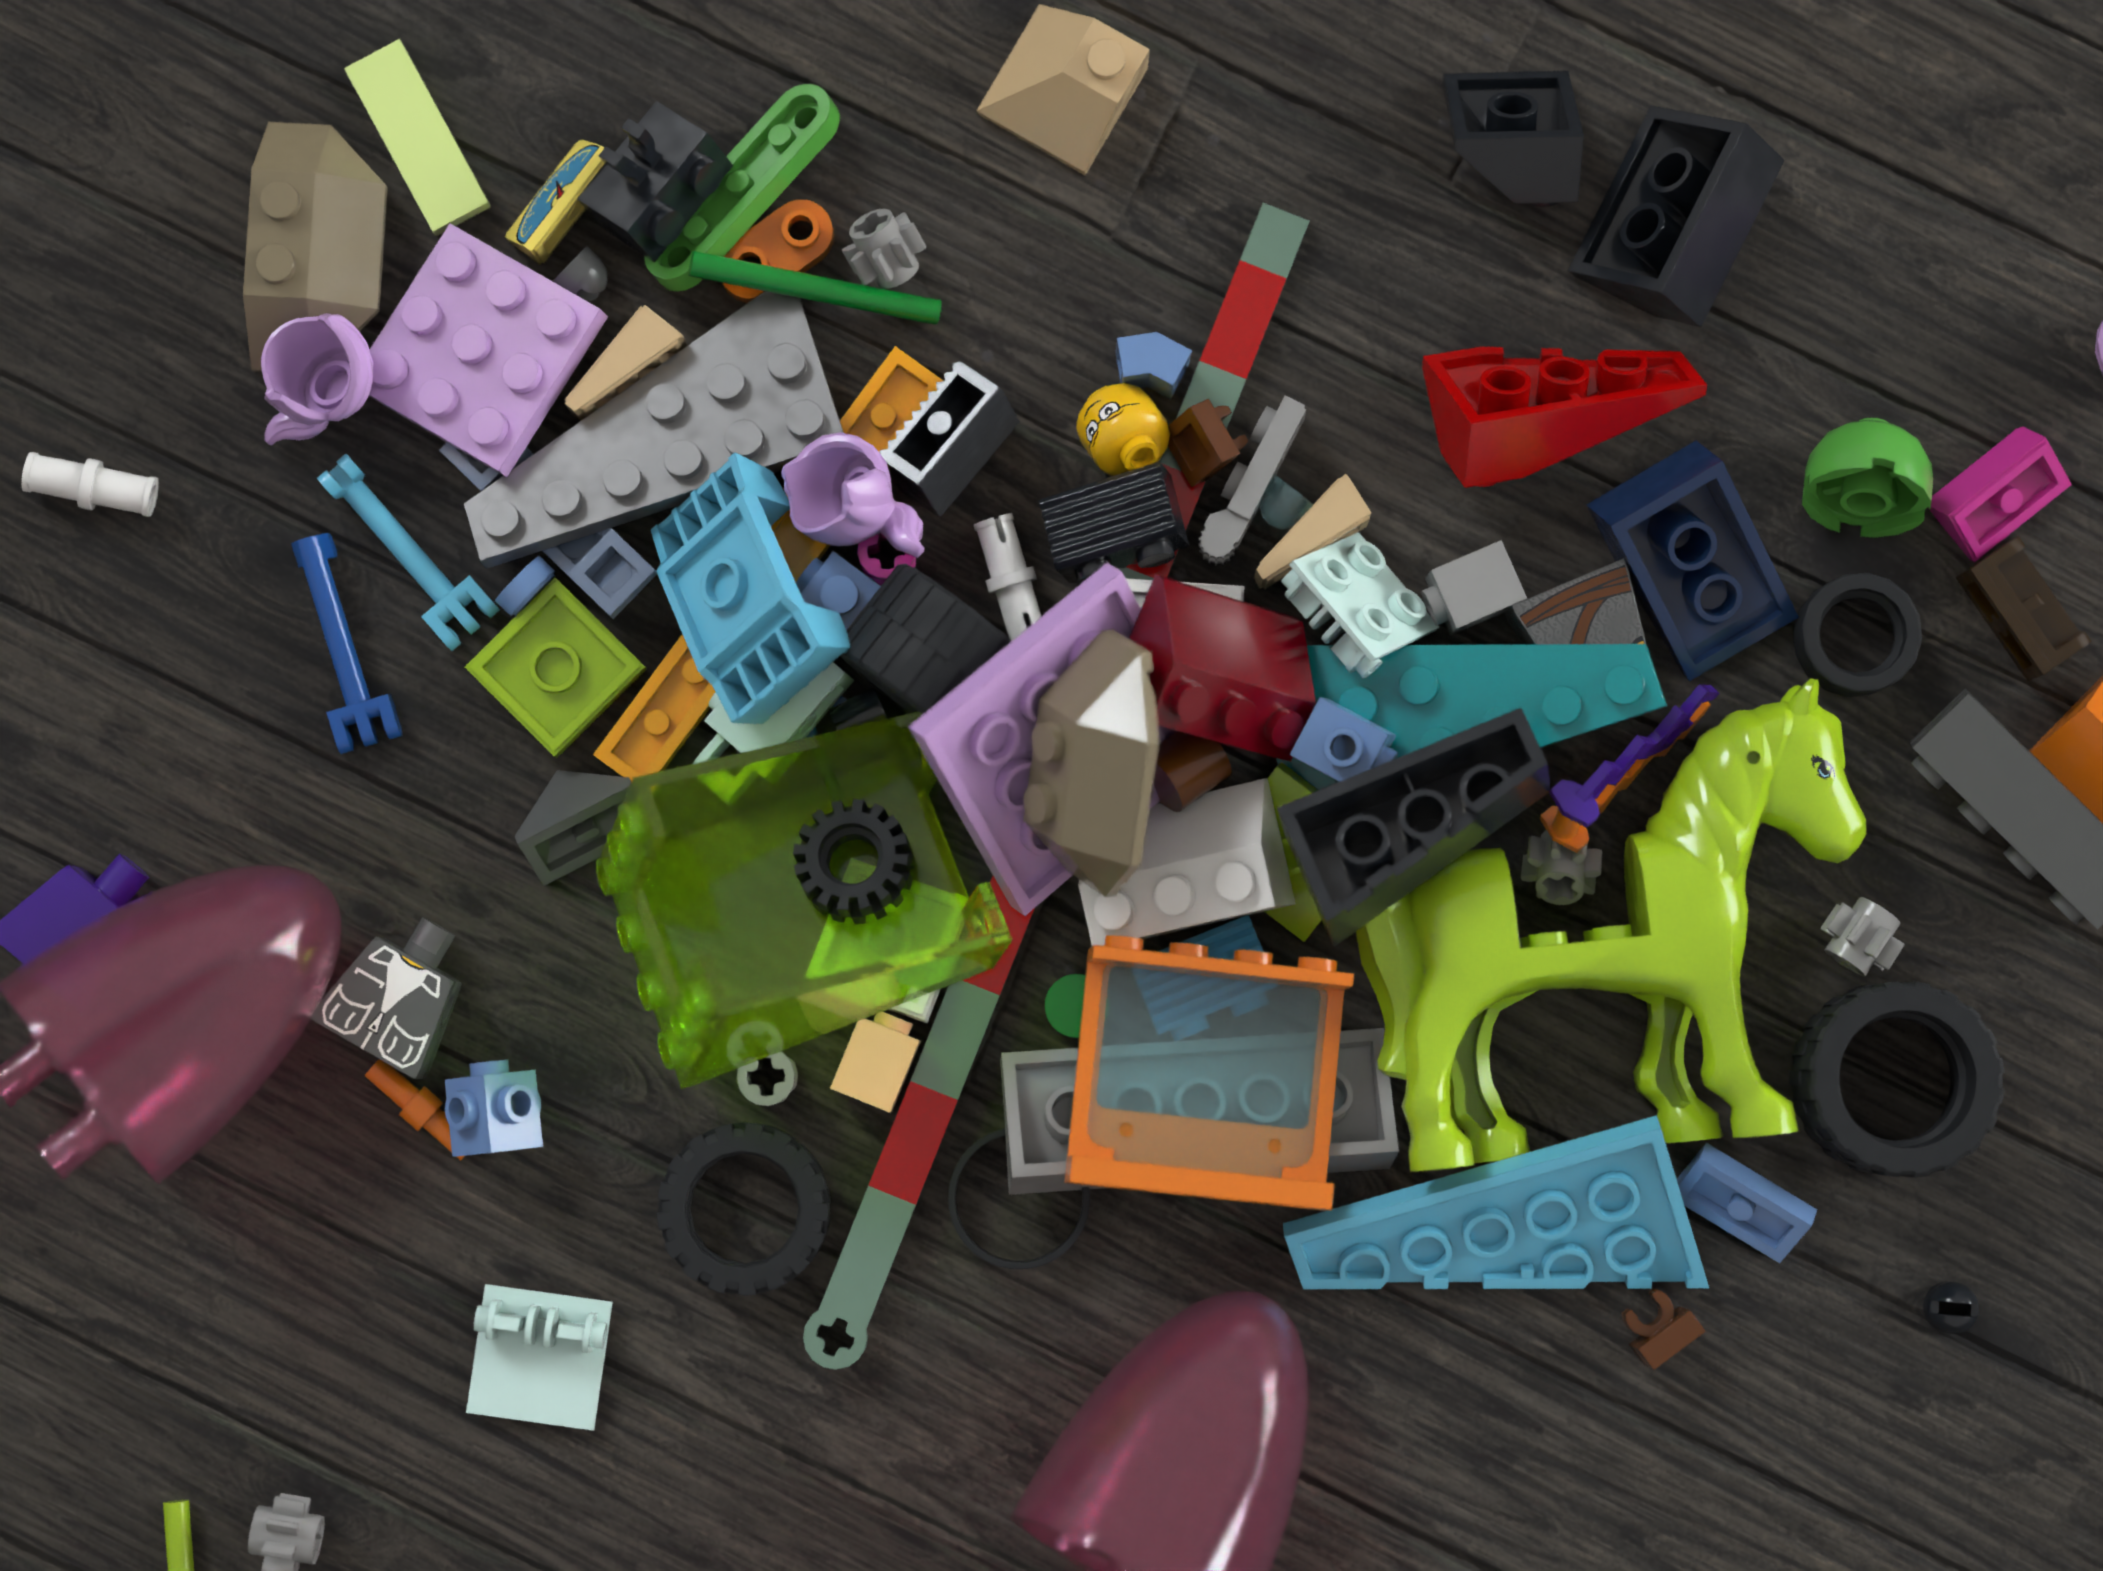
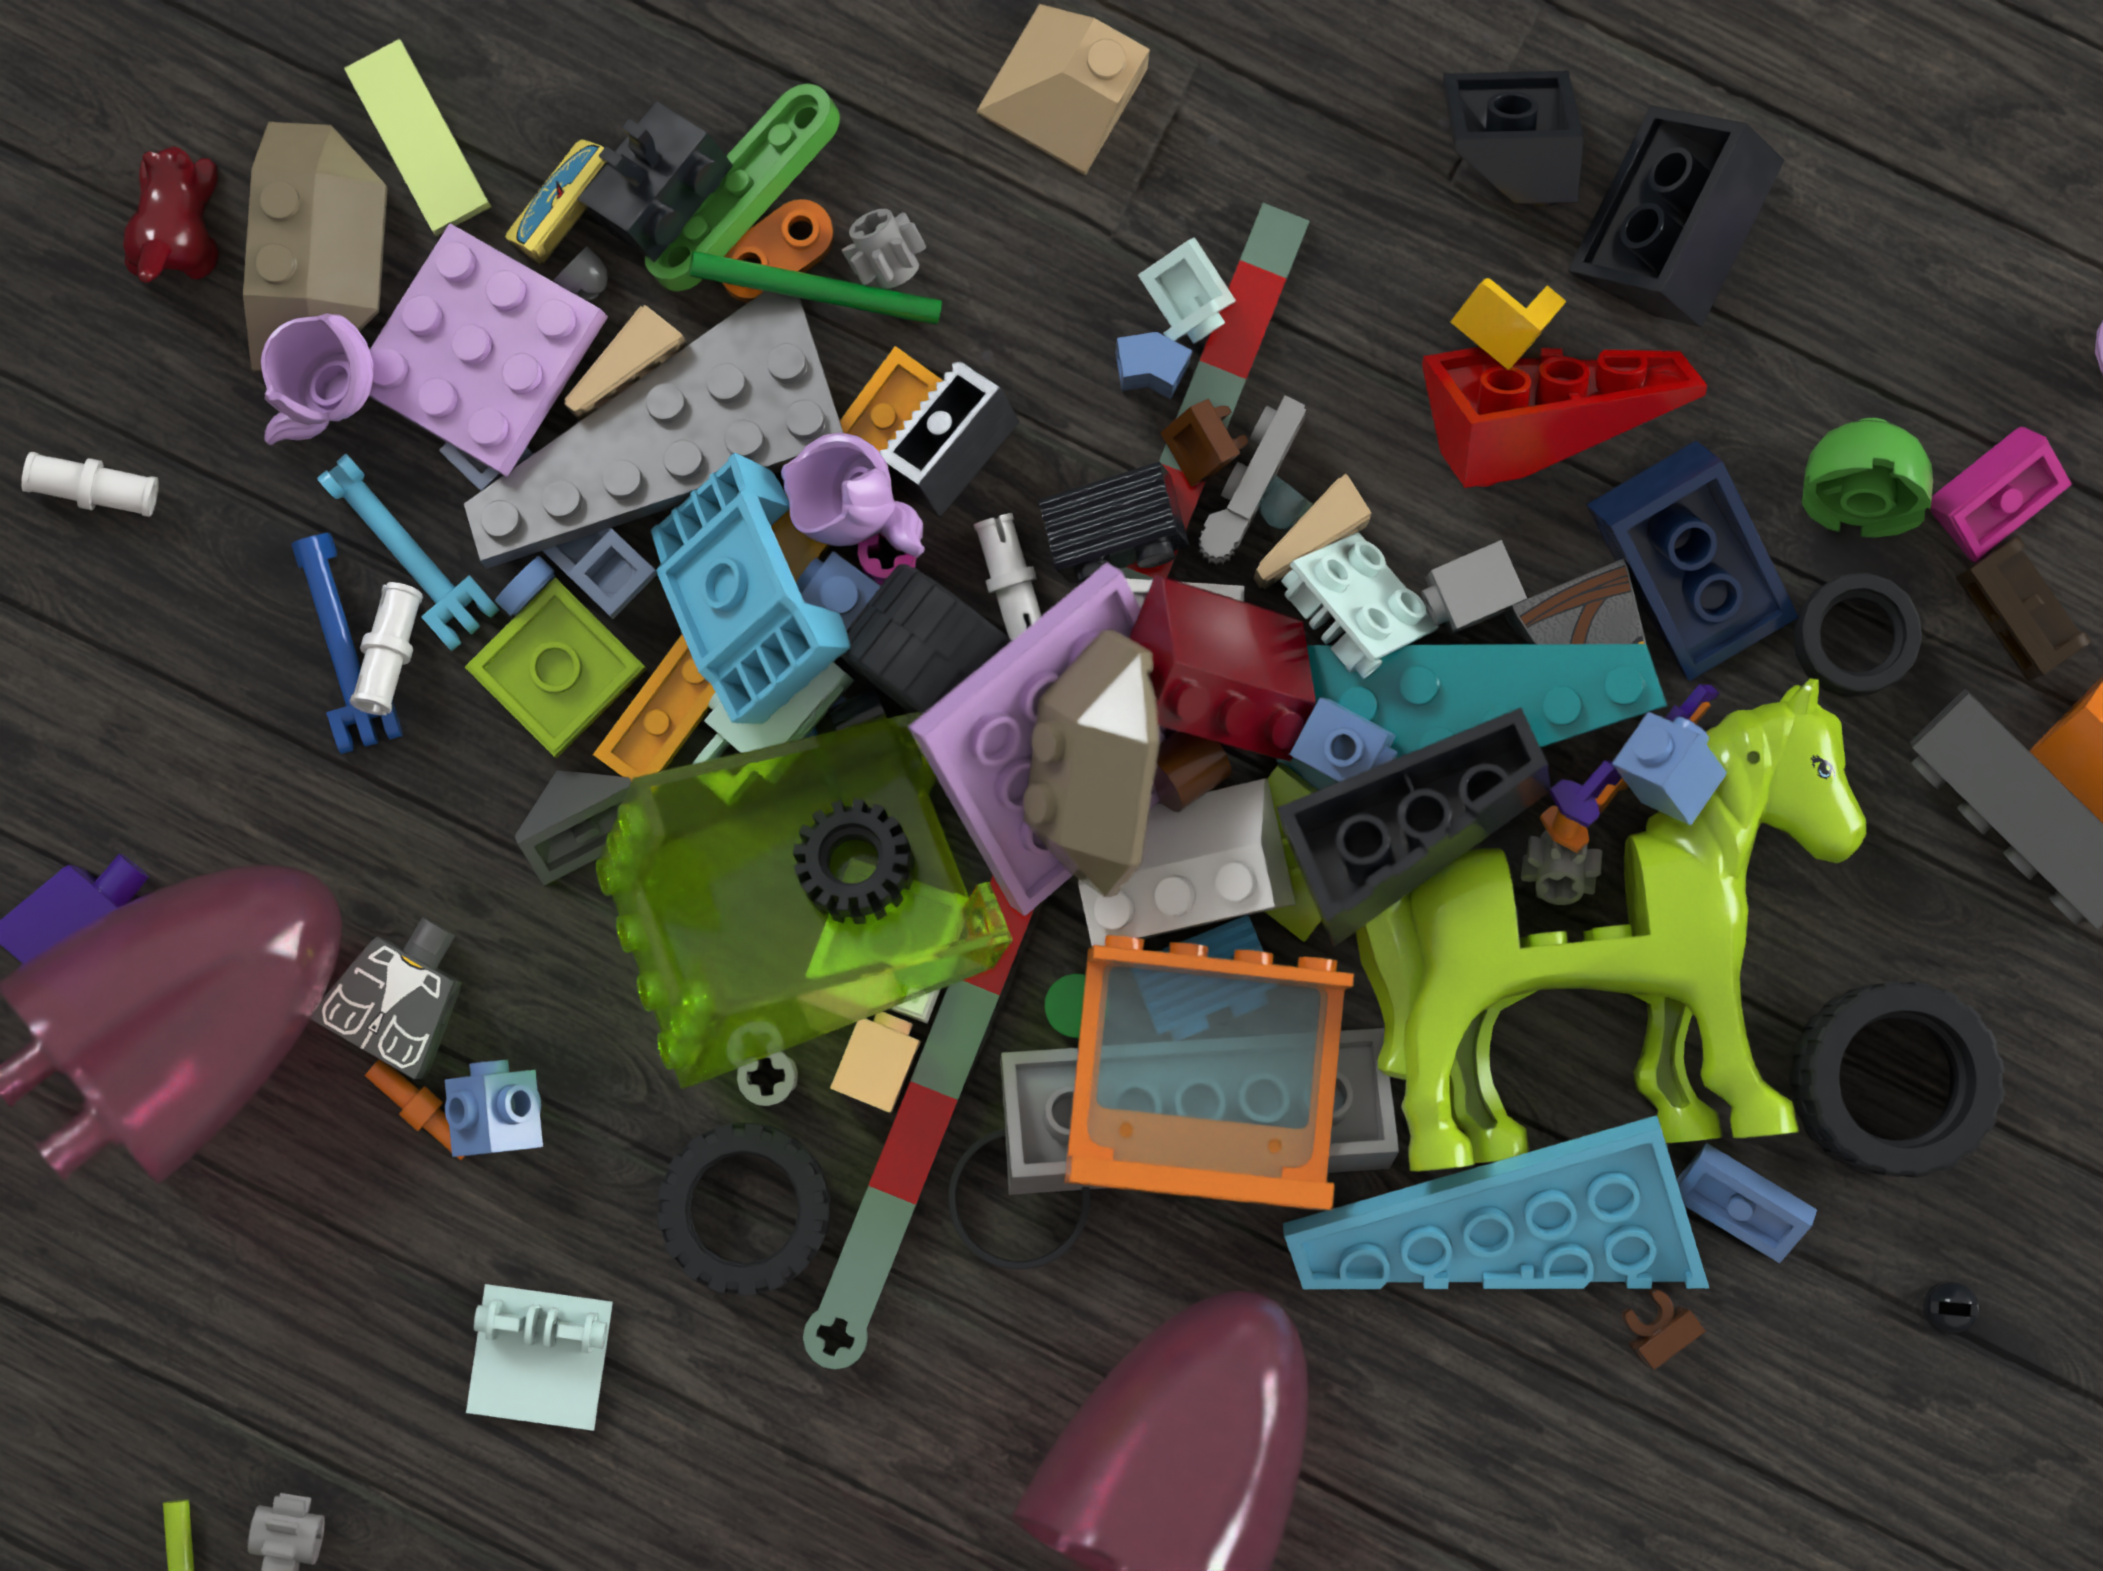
yellow head [1076,383,1170,476] -> none
light grey gear [1820,897,1905,977] -> none
none -> dark red animal [123,146,219,283]
none -> white pin [350,582,423,715]
none -> light aqua bracket [1138,237,1236,344]
none -> yellow panel [1450,278,1567,370]
none -> medium blue brick [1612,712,1727,825]

